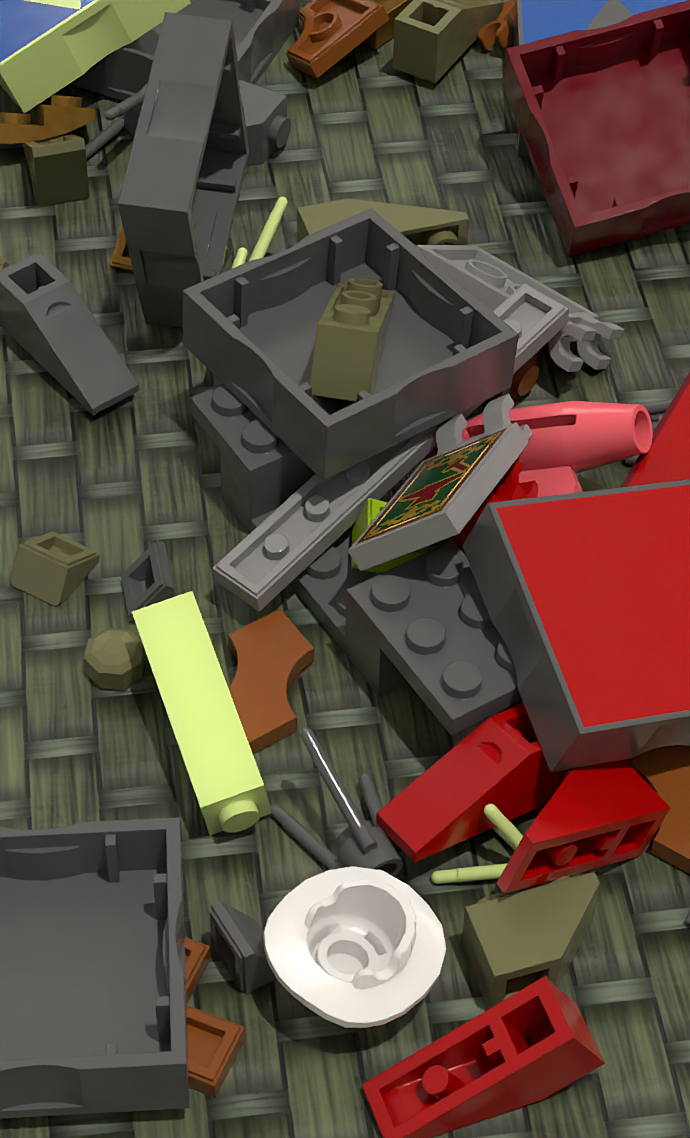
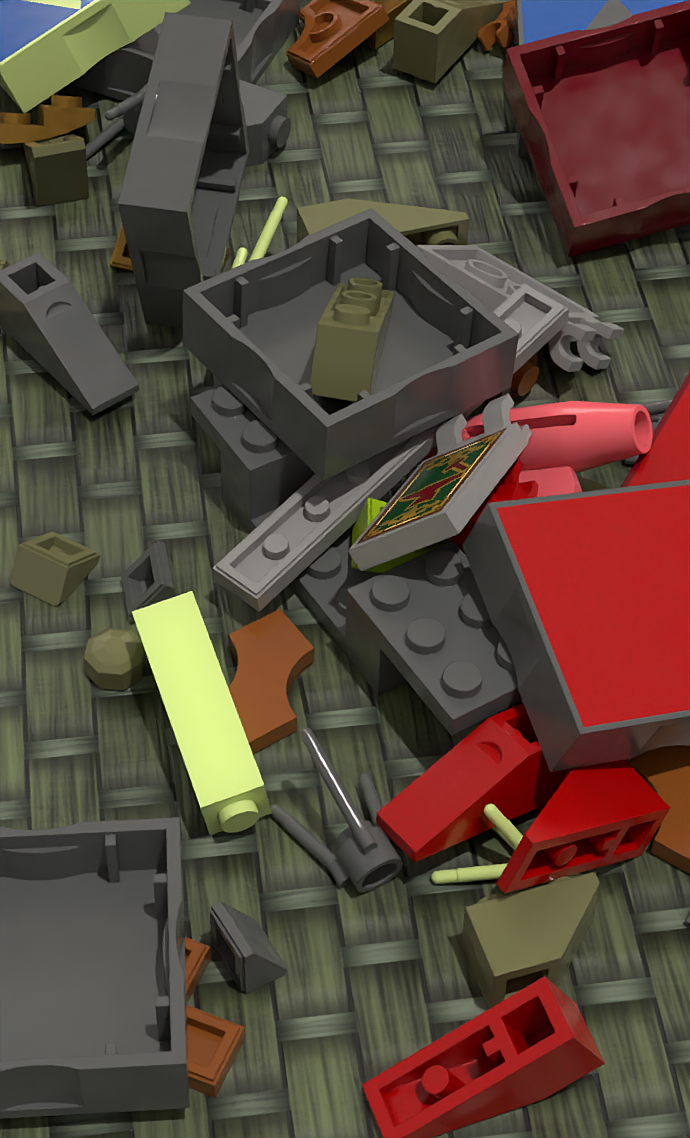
white hat [263,866,446,1028] -> none

